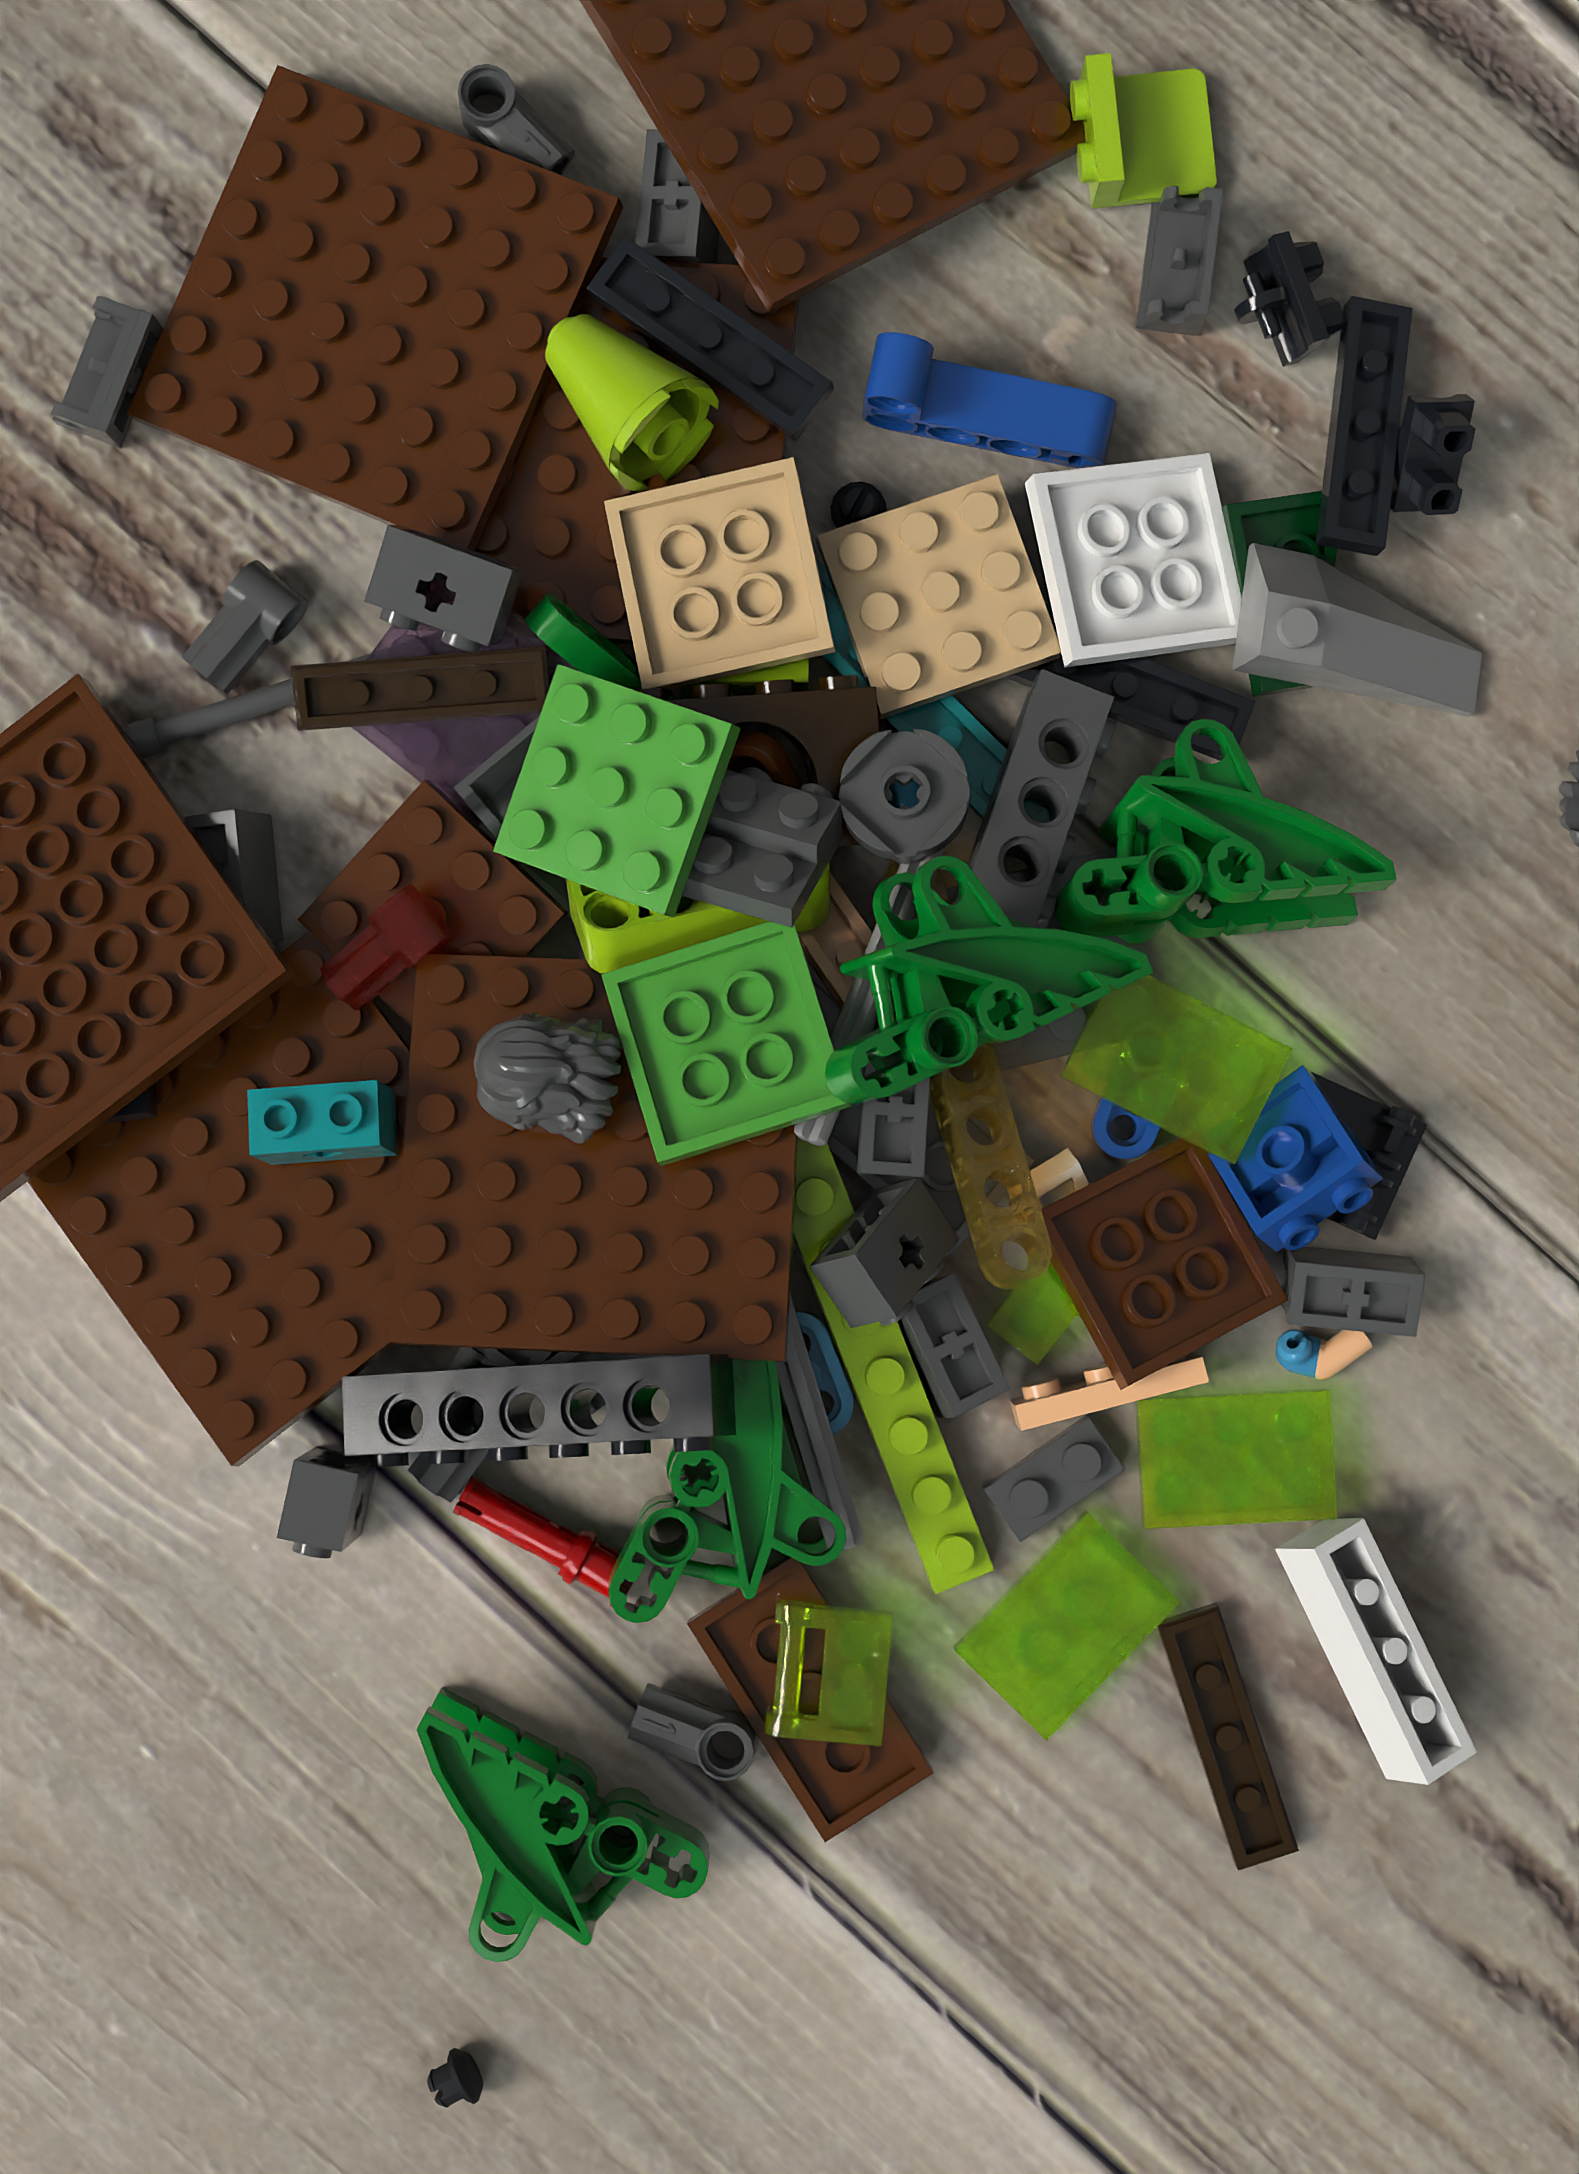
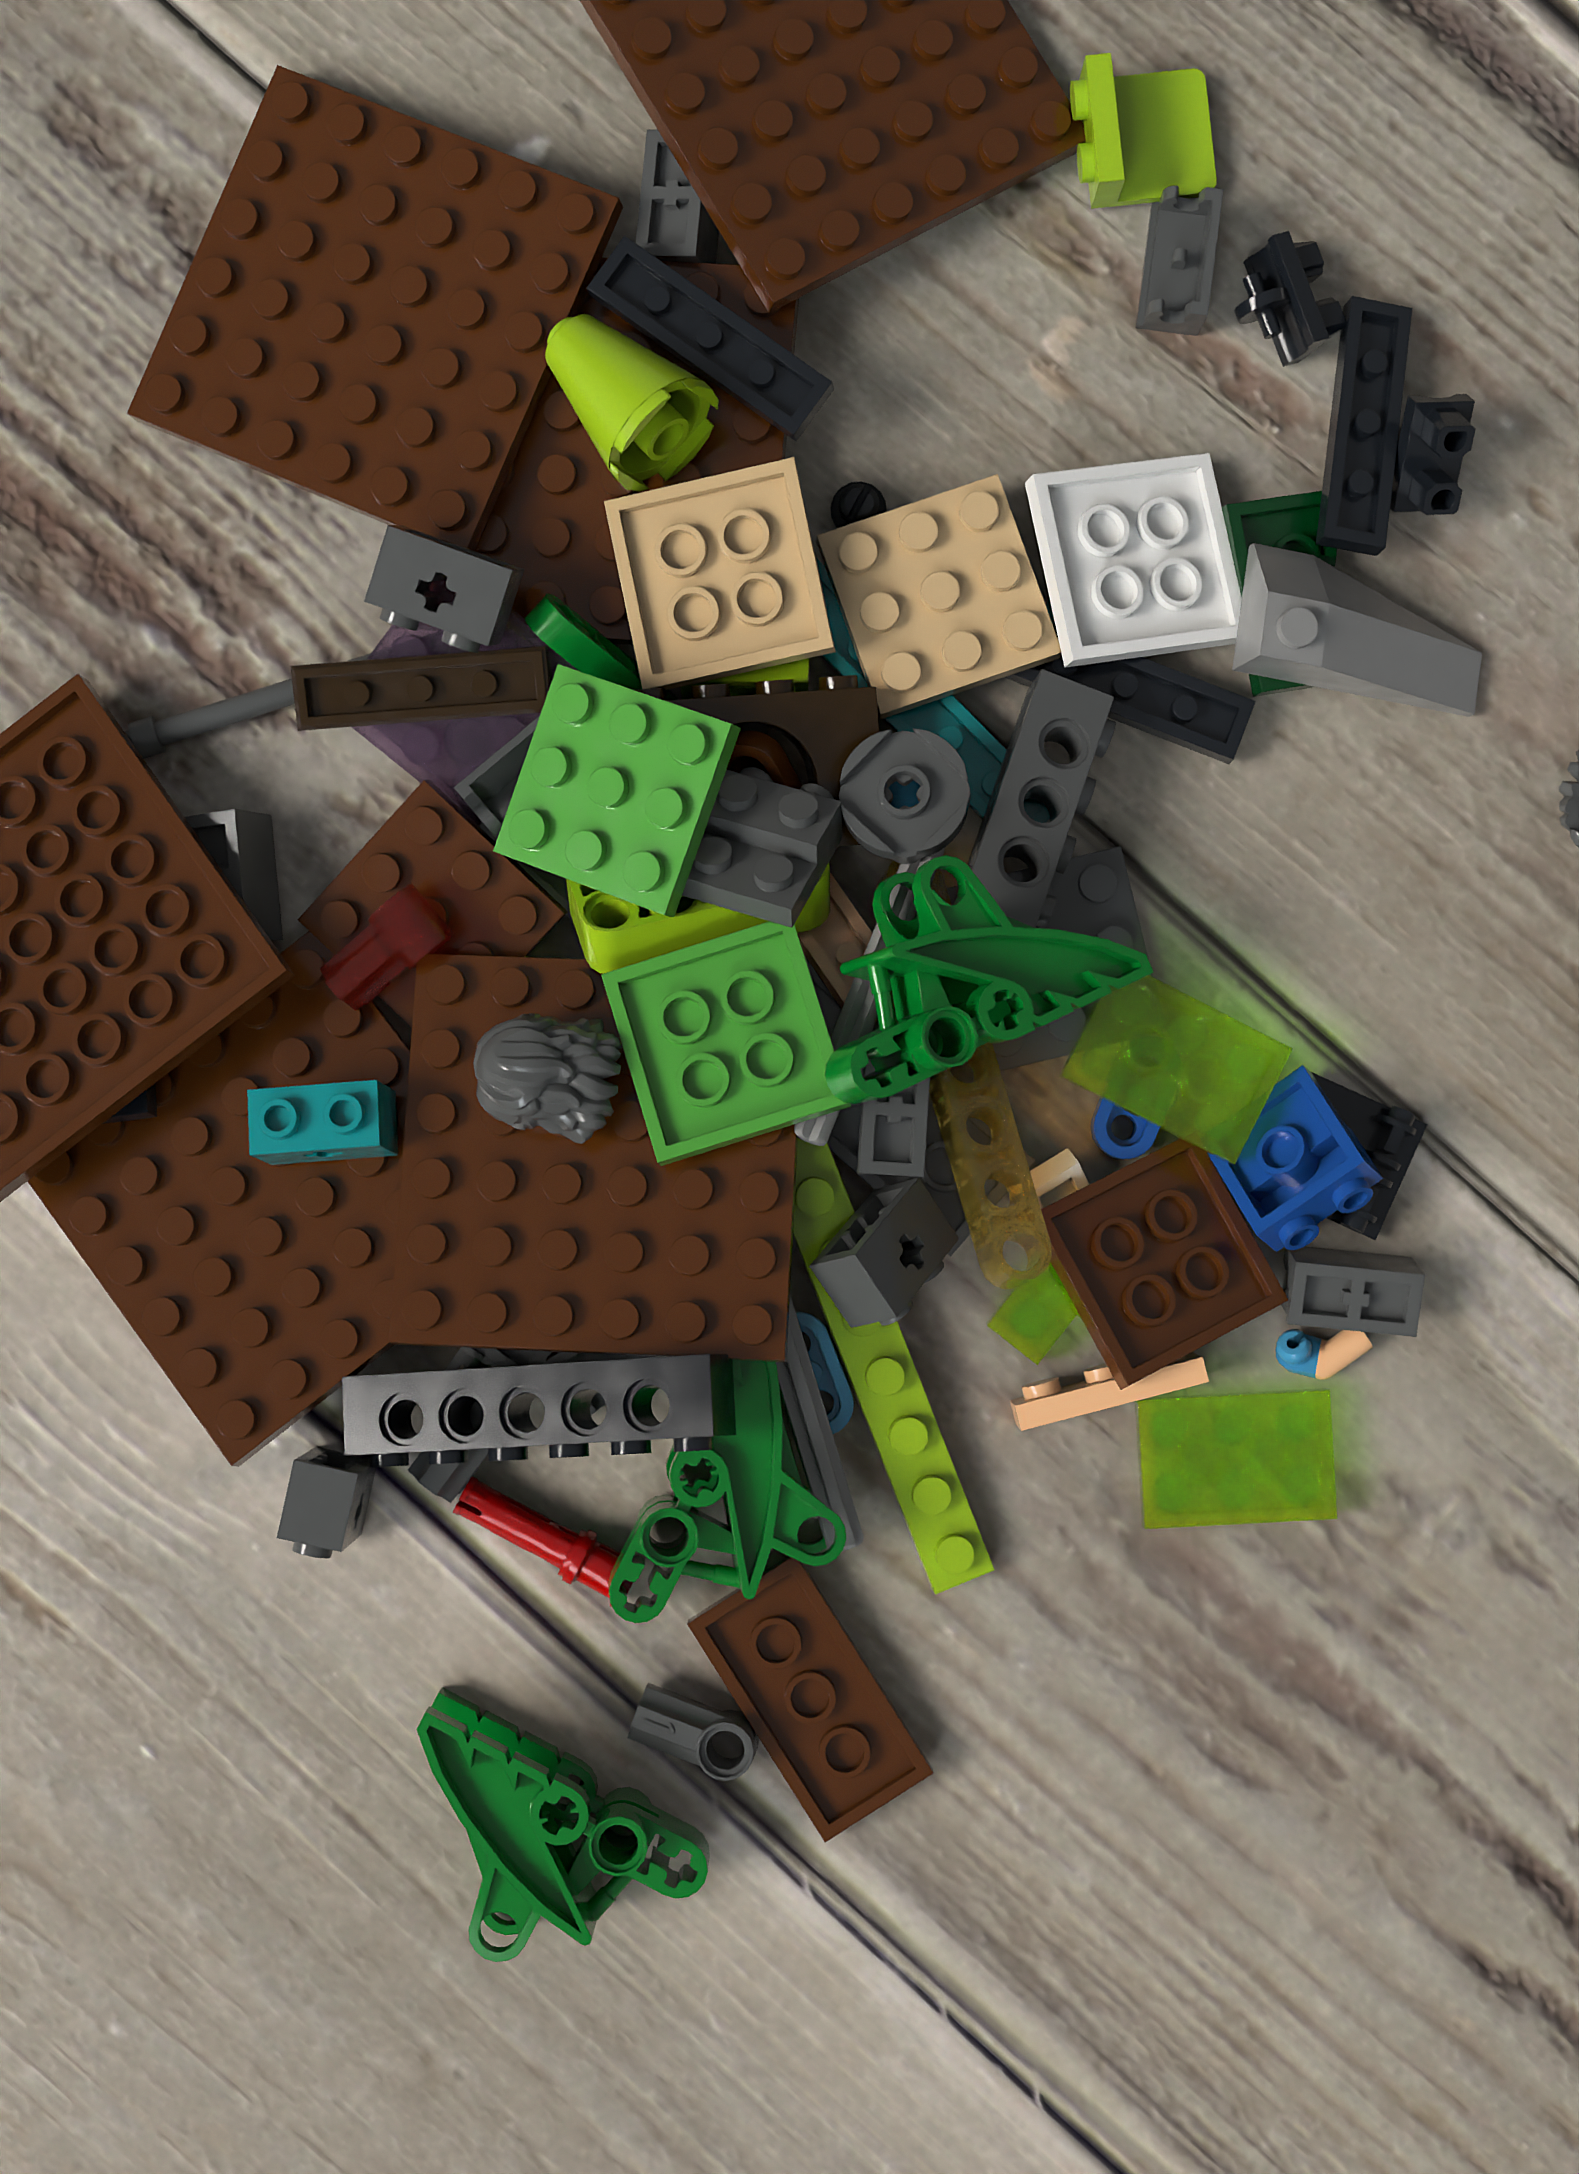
dark grey hinge [51,296,163,449] -> none
dark grey piece [182,560,308,695] -> none
black piece [427,2048,483,2108] -> none
dark grey piece [458,64,575,175] -> none
clear neon green plate [765,1600,893,1746] -> none
blue beam [862,332,1117,469] -> none
dark grey hinge [897,1273,1010,1418] -> none
clear neon green plate [953,1510,1180,1741] -> none
dark grey plate [983,1415,1125,1542] -> none
green piece [1055,719,1397,944] -> none
dark brown tile [1155,1603,1299,1871] -> none
white brick [1275,1518,1477,1785] -> none

